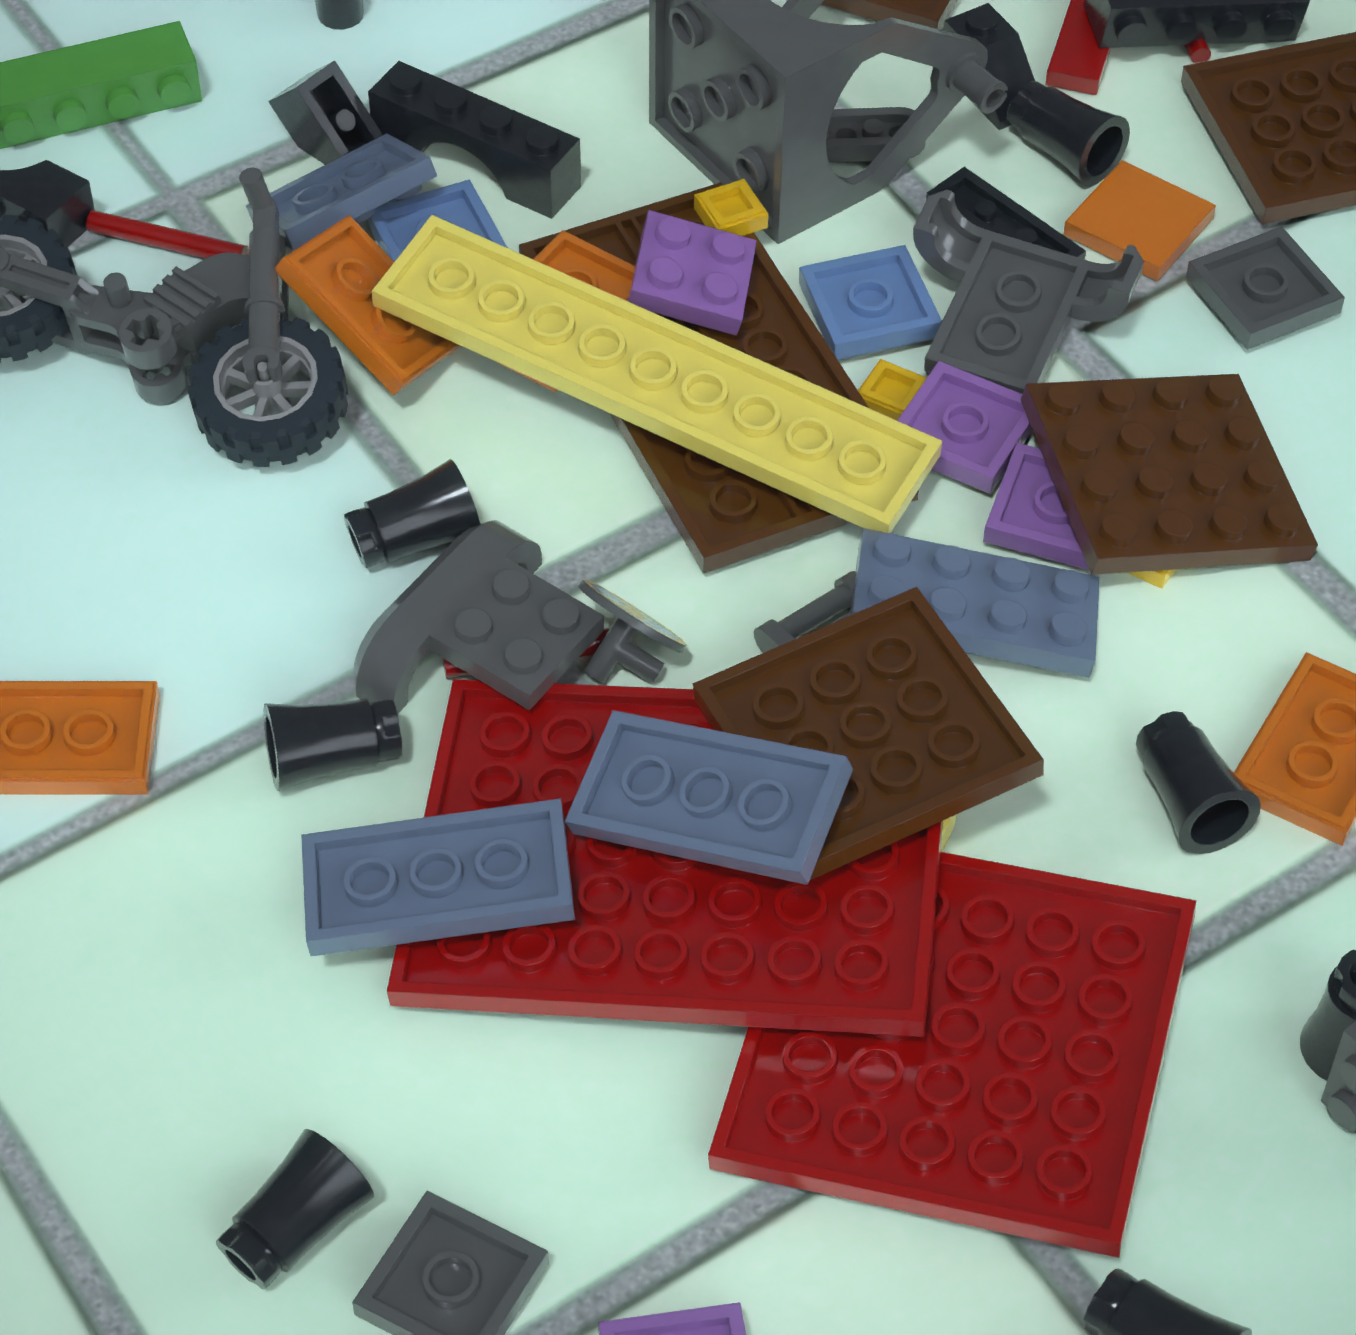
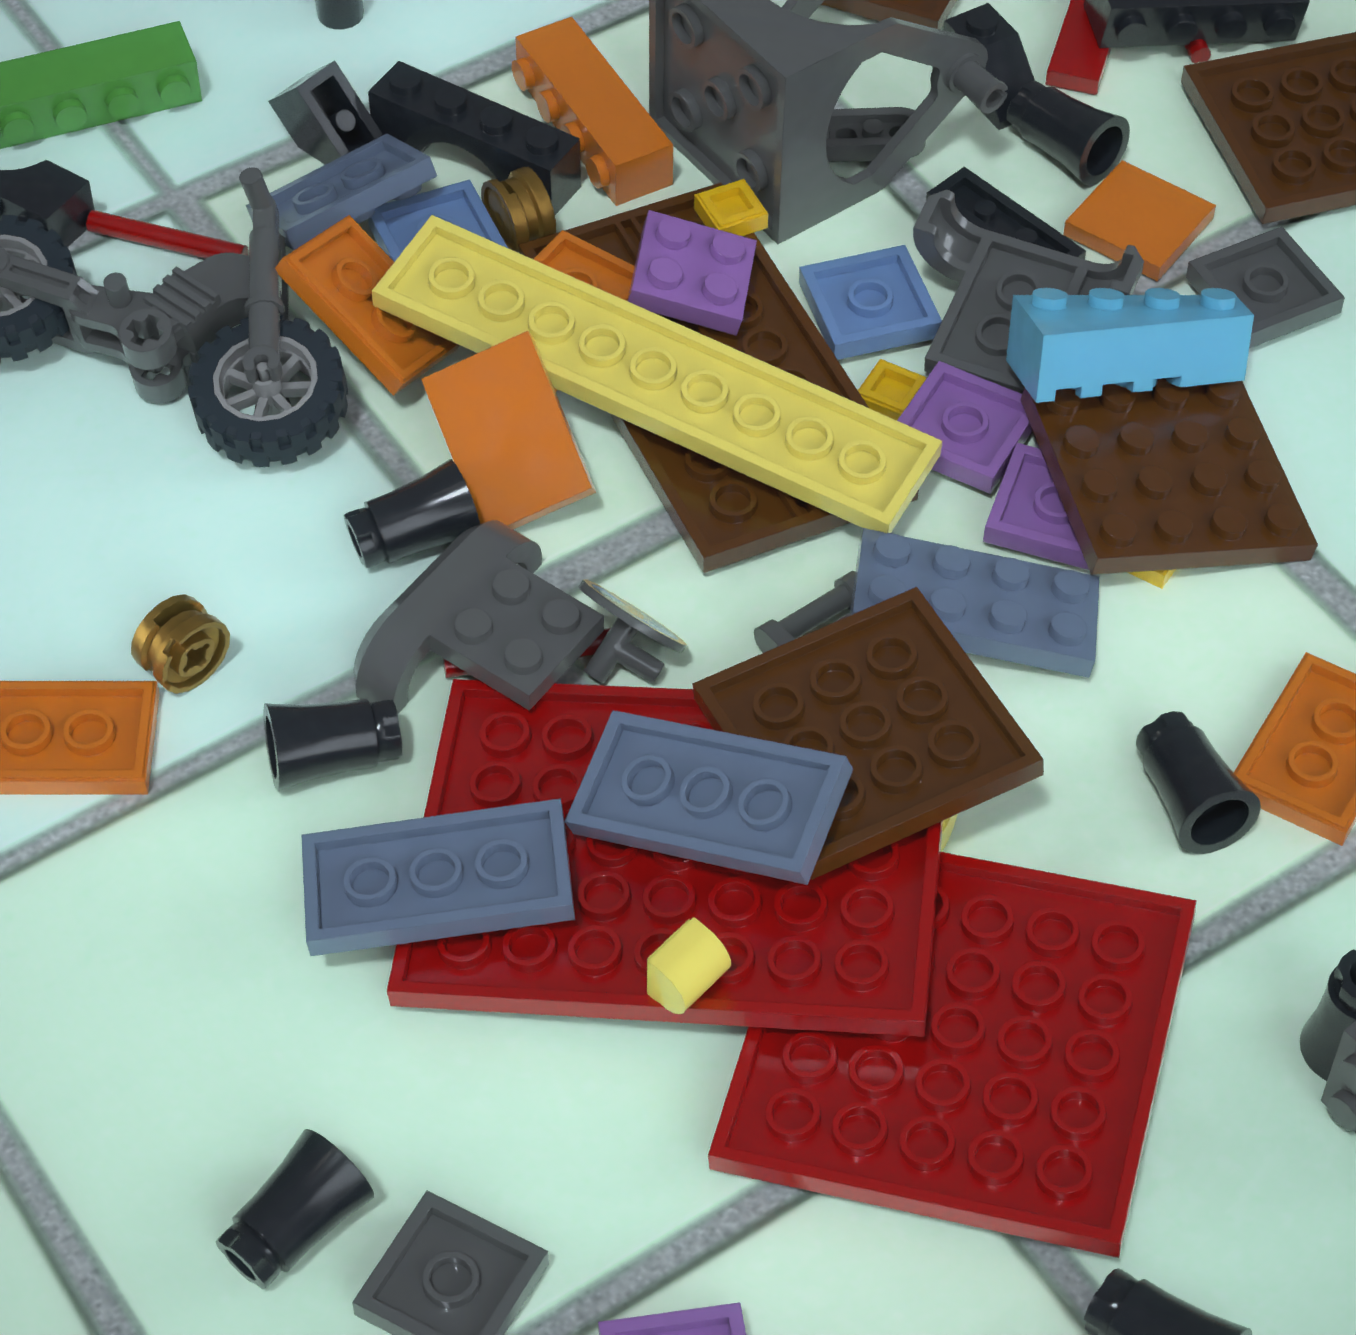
none -> pearl gold wheel [131,594,230,694]
none -> orange tile [421,331,596,529]
none -> pearl gold wheel [481,167,556,253]
none -> orange brick [512,17,673,206]
none -> light yellow brick [647,917,731,1014]
none -> medium azure wedge [1006,288,1254,403]

